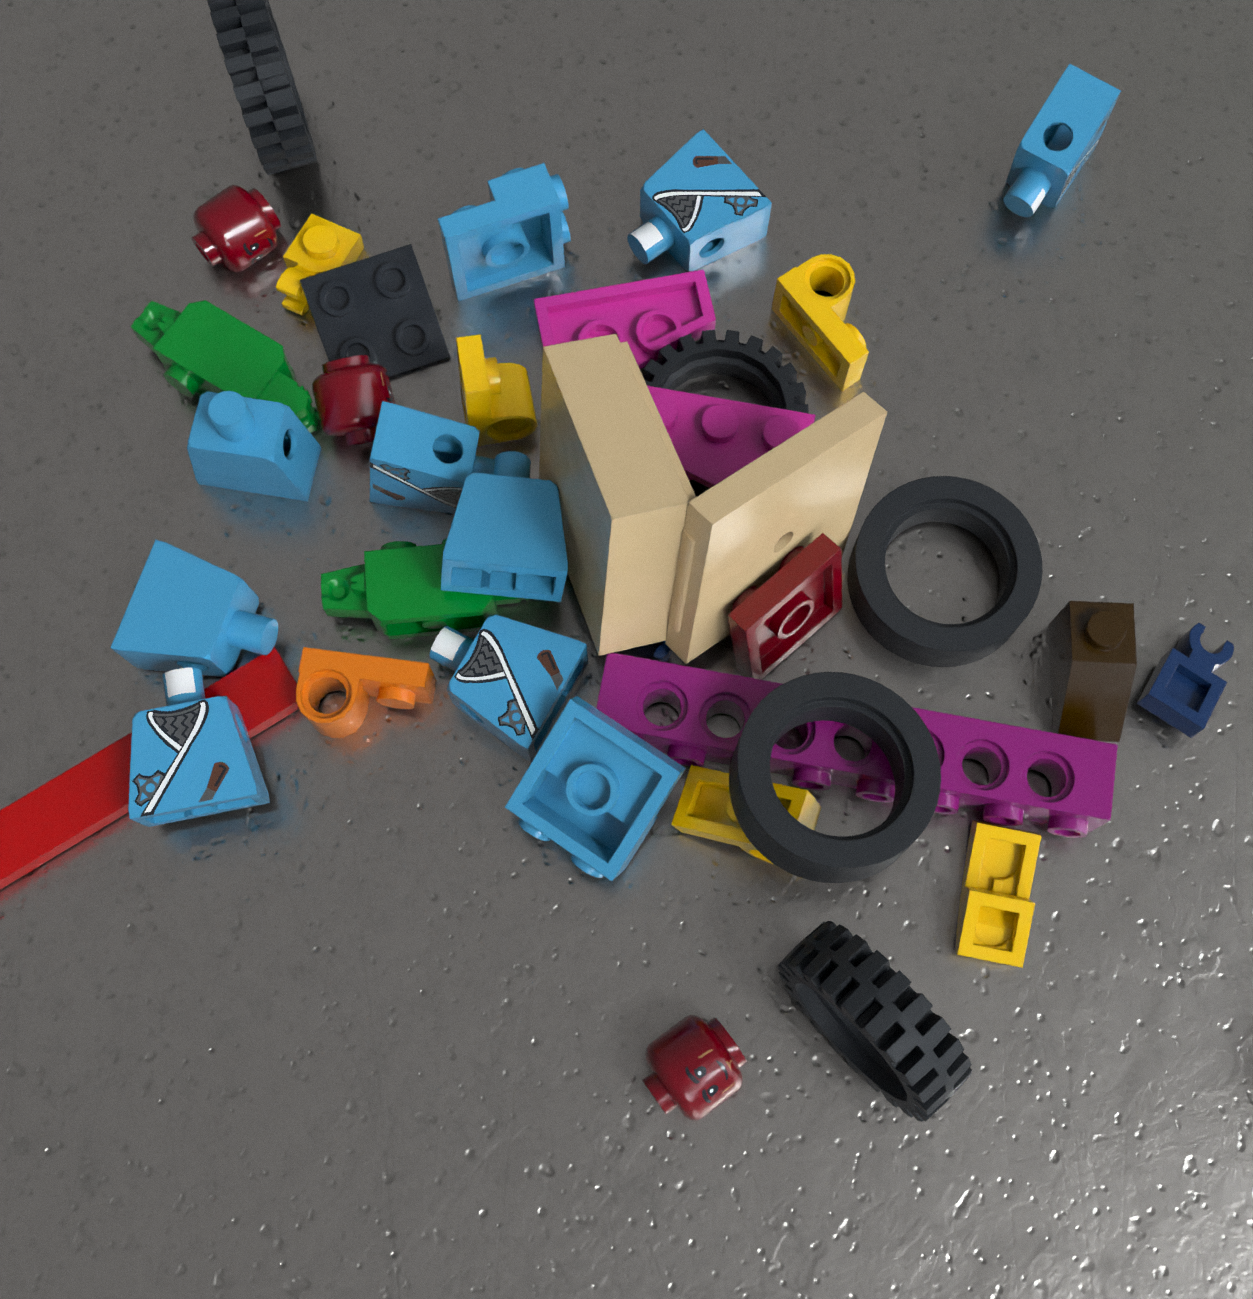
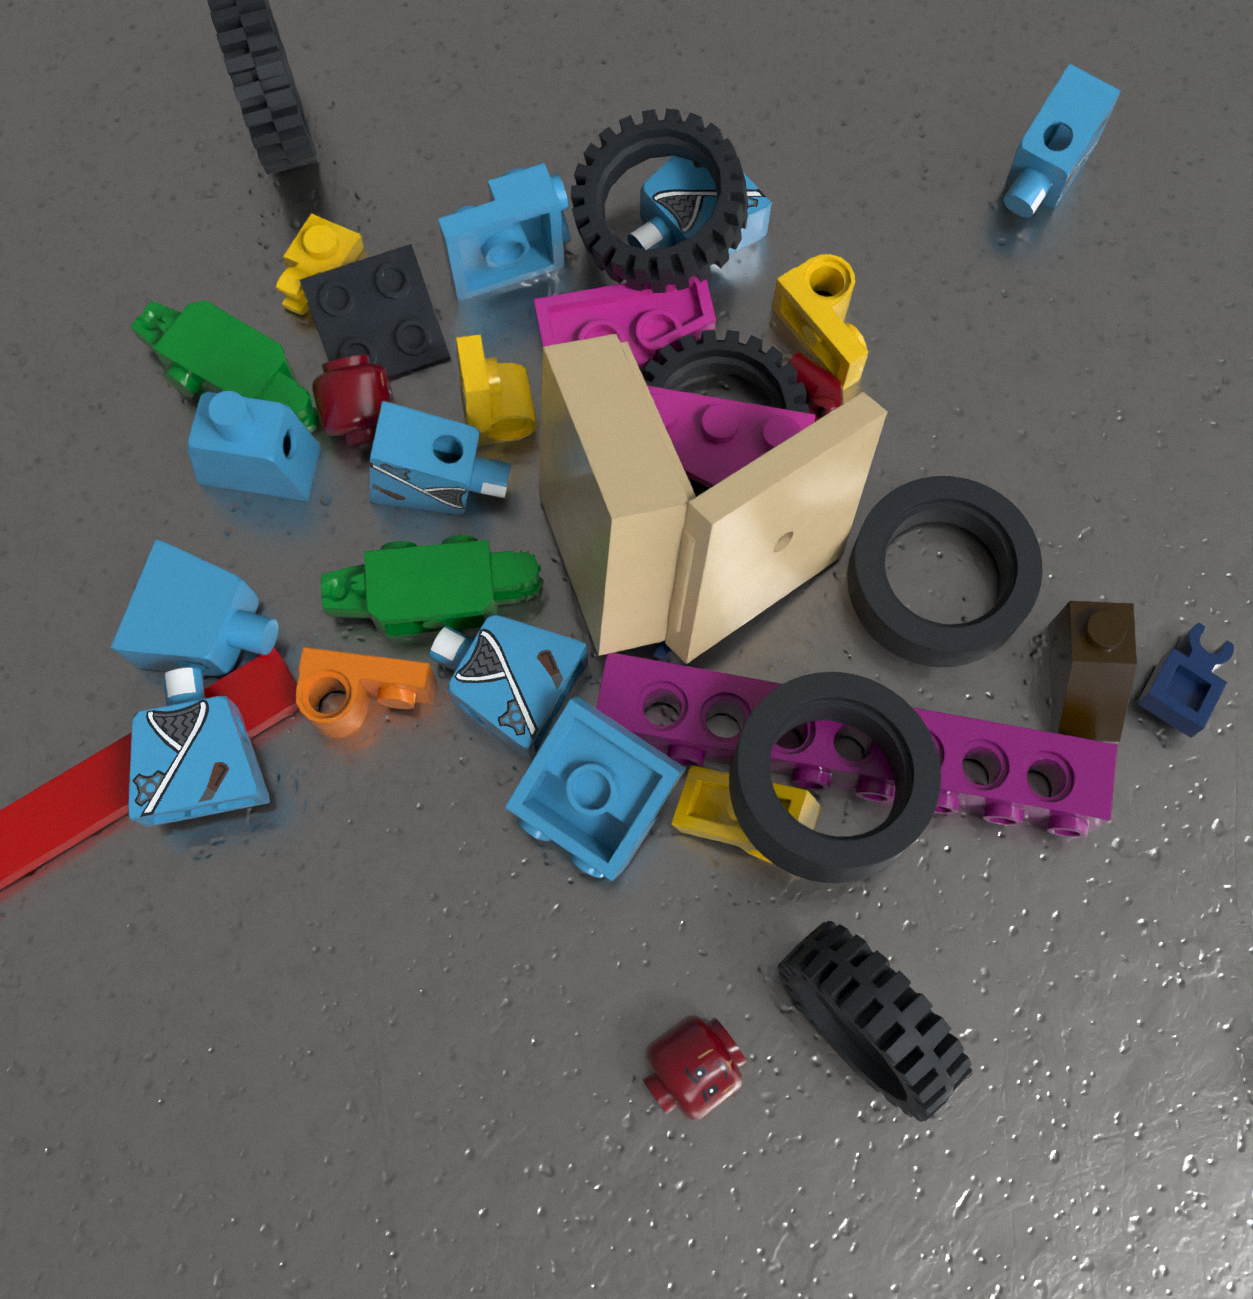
dark red head [191,185,281,273] -> none
dark azure torso [440,451,568,602] -> none
dark red plate [728,533,842,680] -> none
yellow slope [955,820,1042,968] -> none
none -> black tyre [571,109,748,293]
none -> dark red arm [787,351,844,422]

